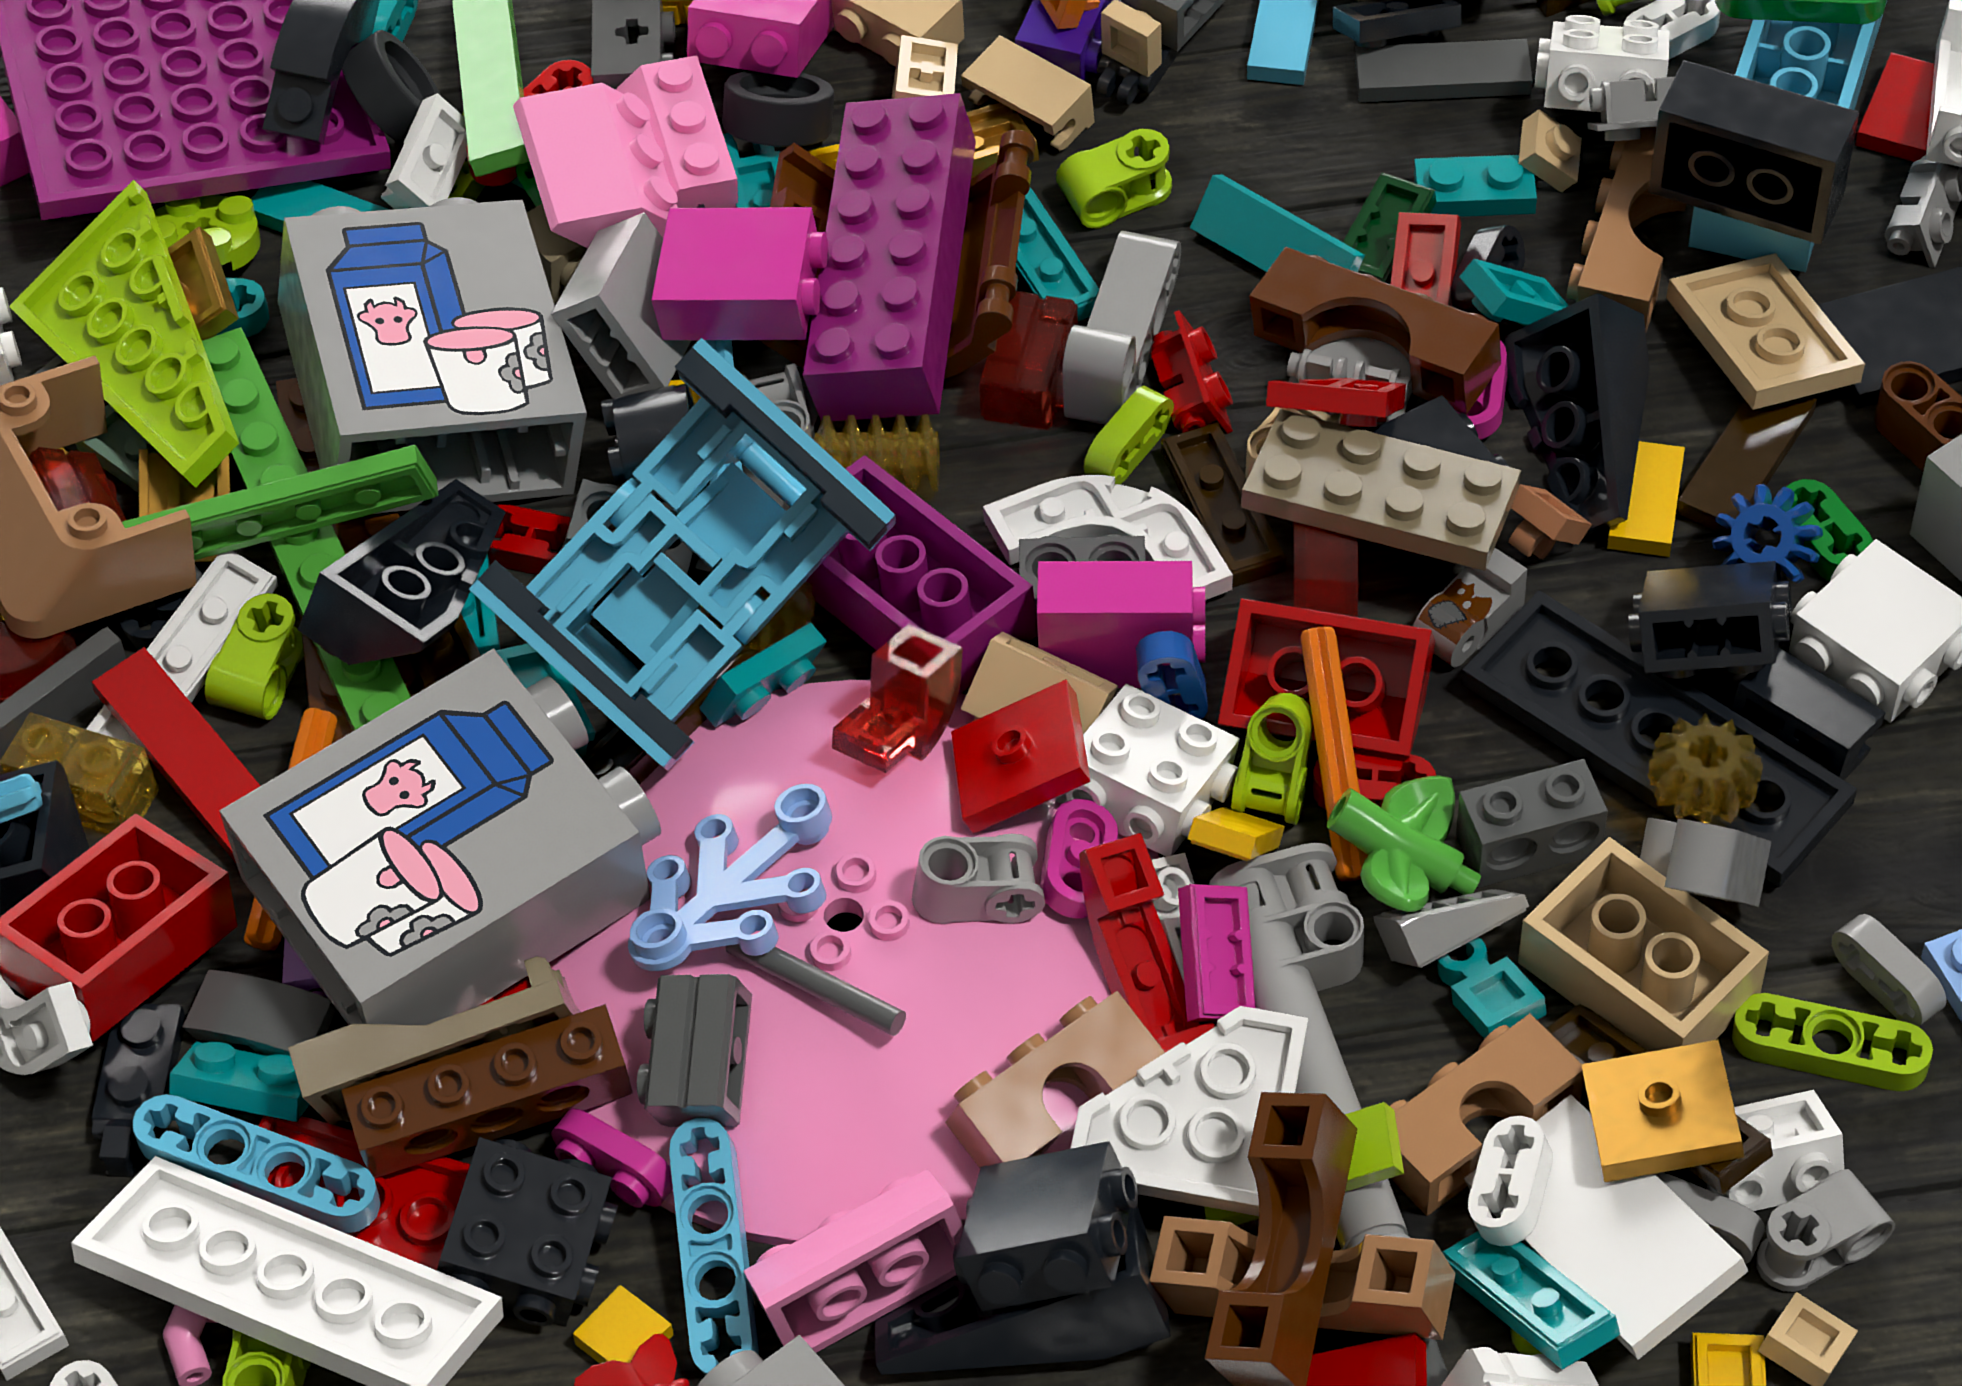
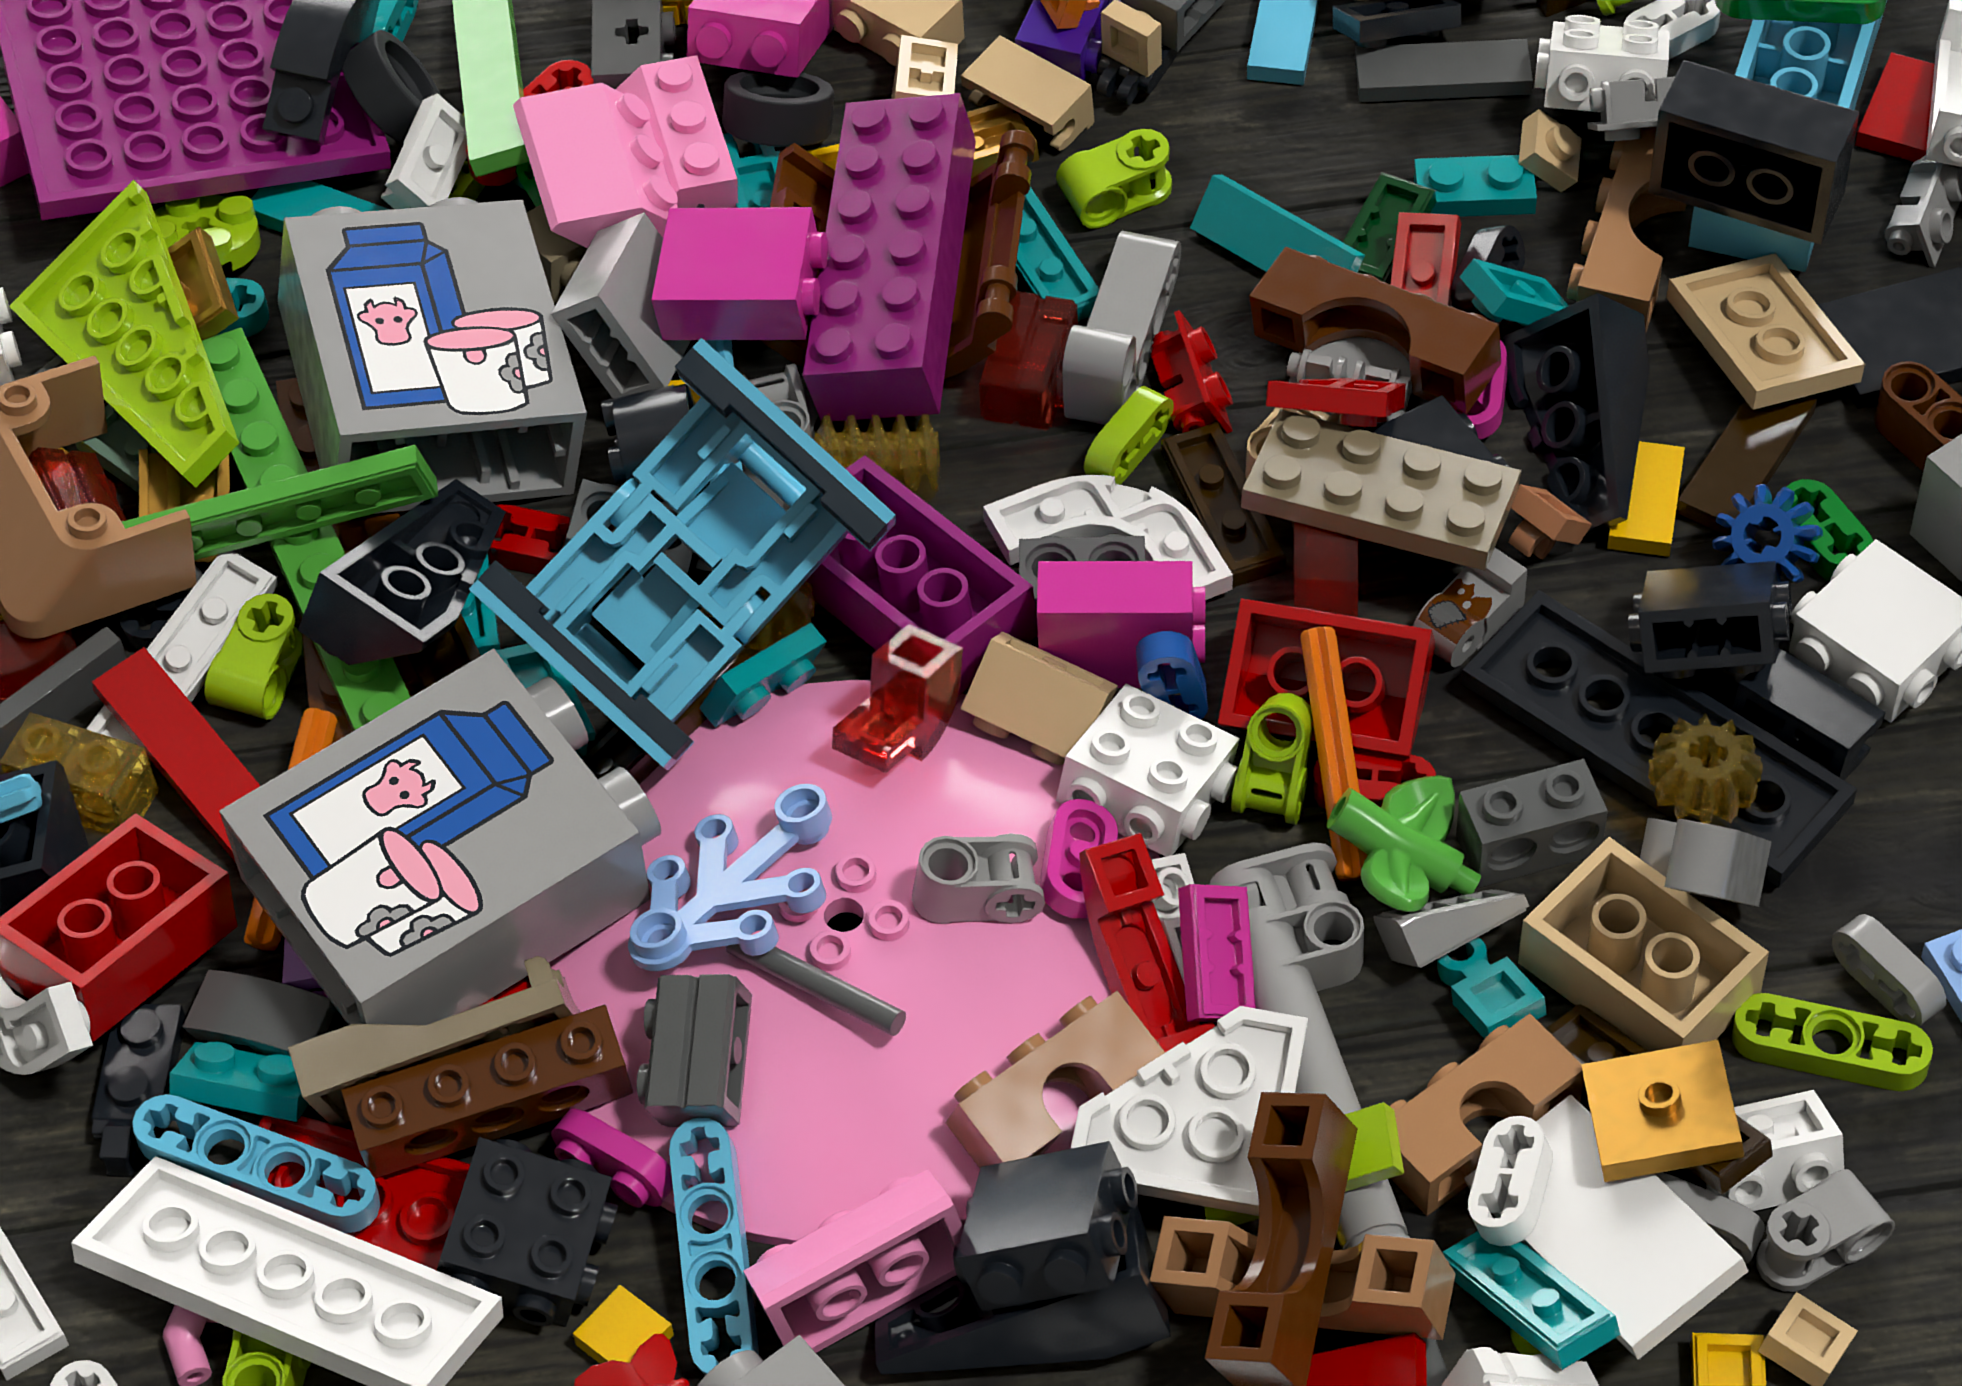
red plate [951,679,1091,834] -> none
yellow tile [1188,807,1285,861] -> none

